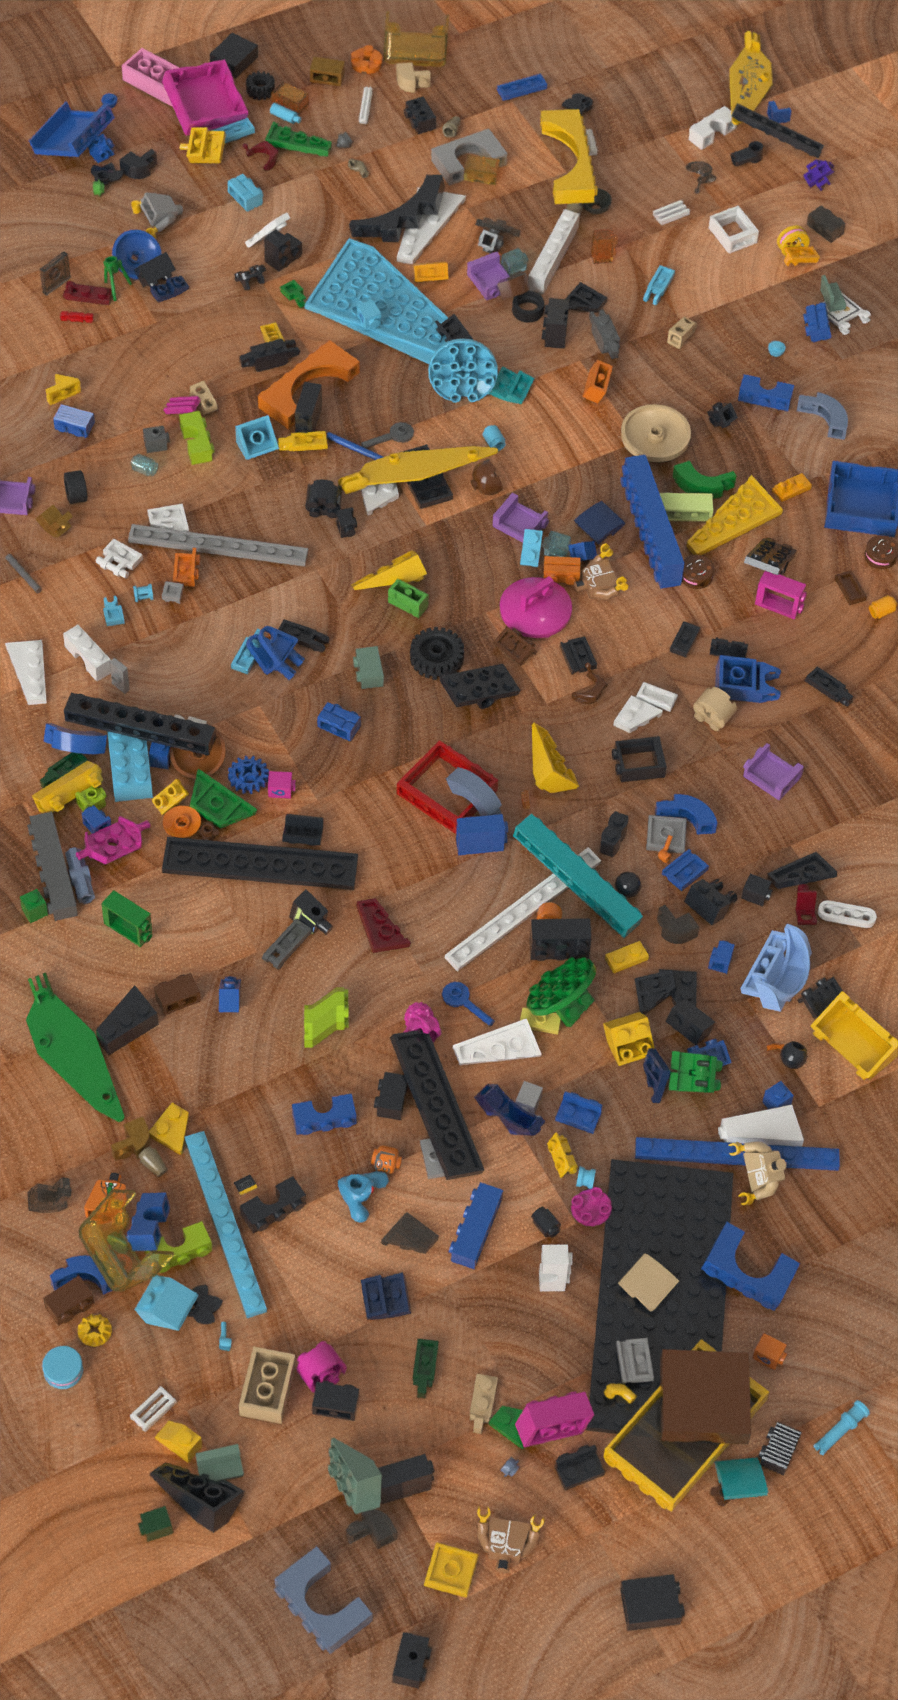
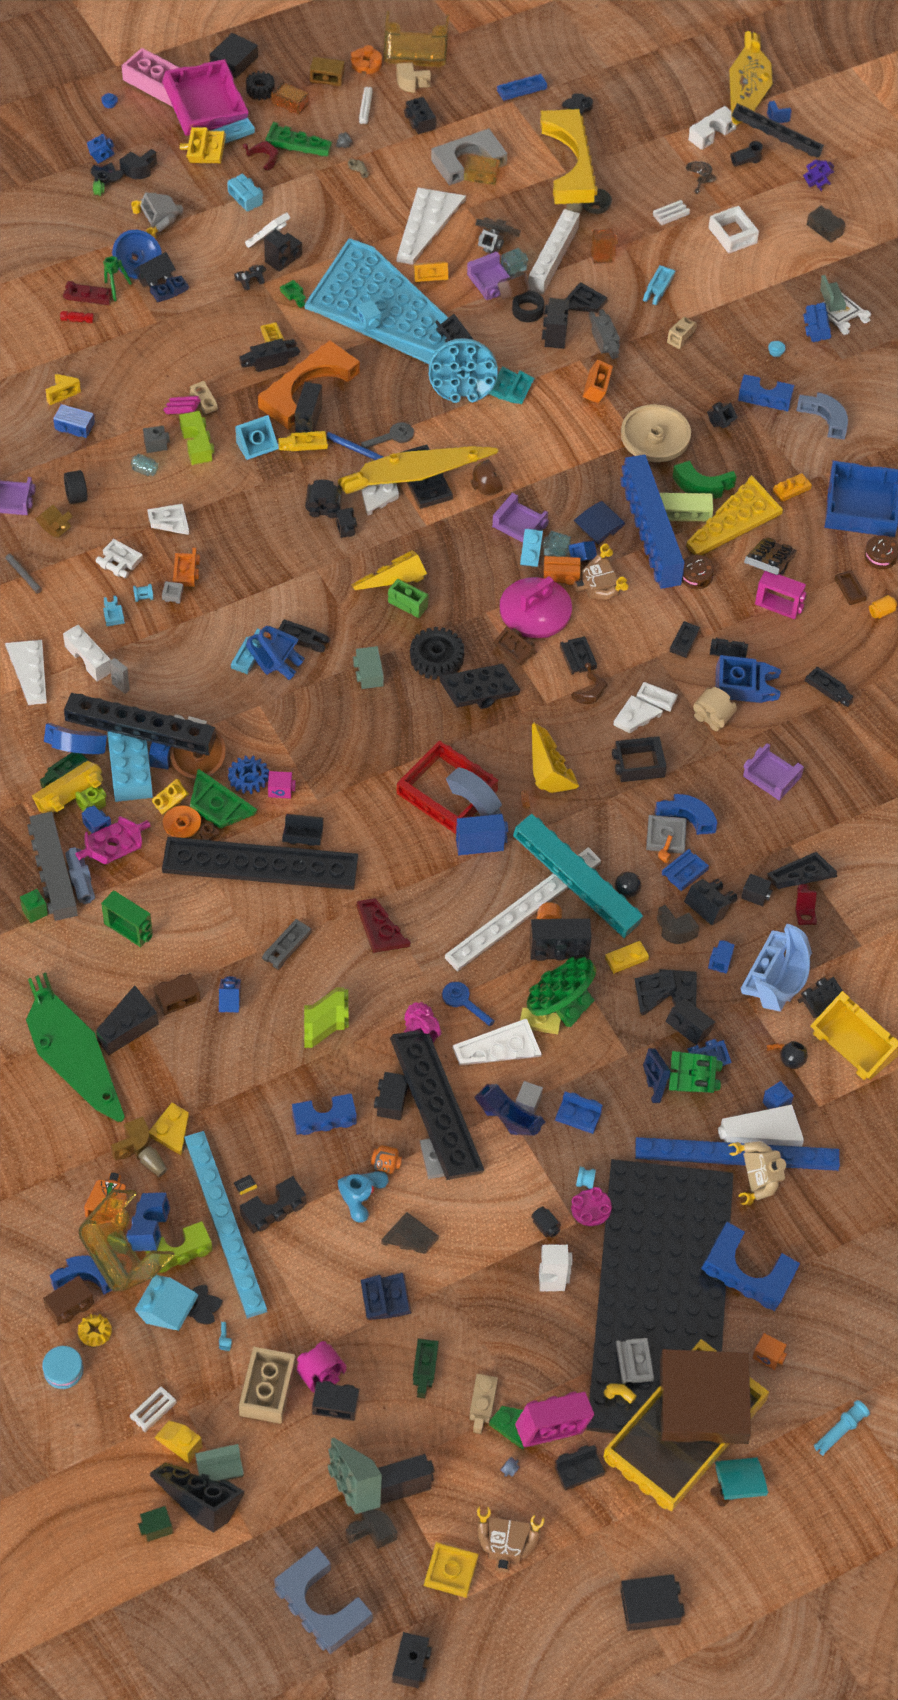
clear smoke brick [27,1177,72,1213] -> none
blue panel [29,102,115,157] -> none
clear smoke tile [40,251,71,296] -> none
light grey plate [128,524,308,567] -> none
medium azure cylinder [270,103,302,124] -> none
black torso [289,889,333,935] -> none
blue brick [317,702,361,742] -> none
black arch [349,175,445,242] -> none
dark tan cone [442,116,461,138] -> none
blue brick [449,1182,503,1269] -> none
medium azure brick [482,425,506,451] -> none
yellow hinge [547,1132,578,1178] -> none
white axle [585,129,598,156] -> none
black brick [600,811,629,857] -> none
yellow slope [603,1012,655,1066] -> none
tan slope [618,1253,679,1312] -> none
black brick [758,1421,801,1475] -> none
yellow head [777,225,810,256] -> none
light orange plate [784,246,820,266] -> none
white plate [818,900,877,928] -> none

